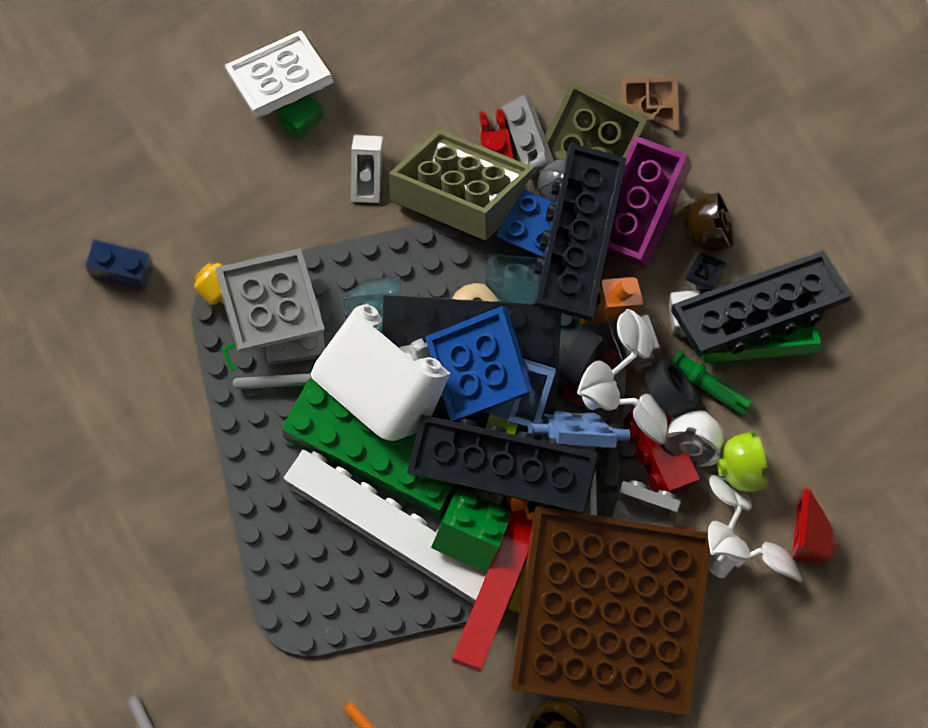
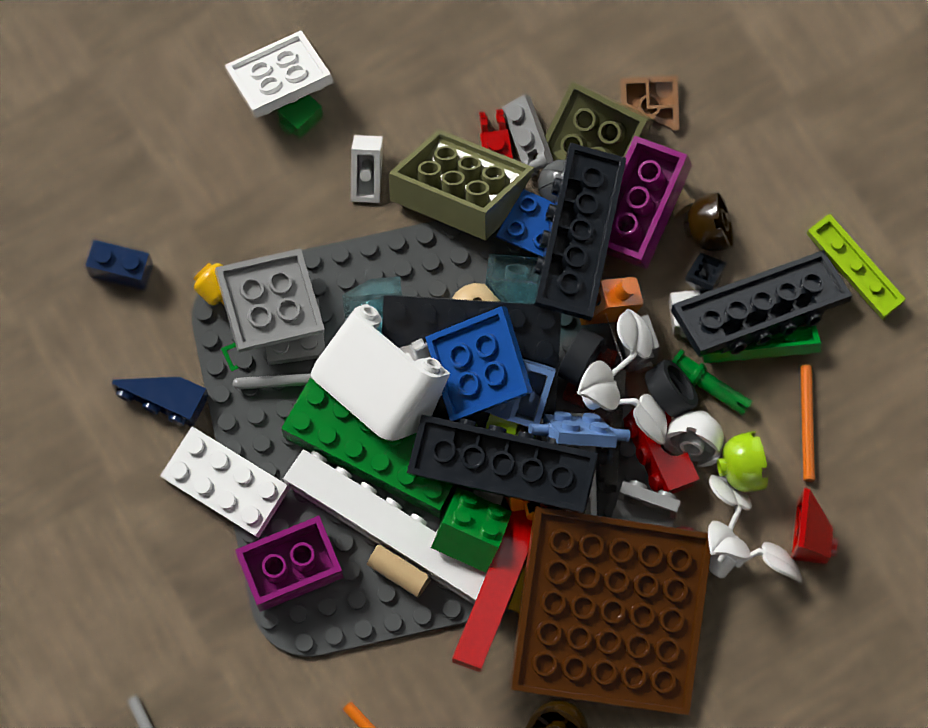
none -> dark blue slope [111,377,208,427]
none -> white plate [160,426,291,538]
none -> magenta brick [235,516,344,612]
none -> tan brick [367,545,431,598]
none -> orange bar [800,365,815,482]
none -> lime plate [806,213,906,320]

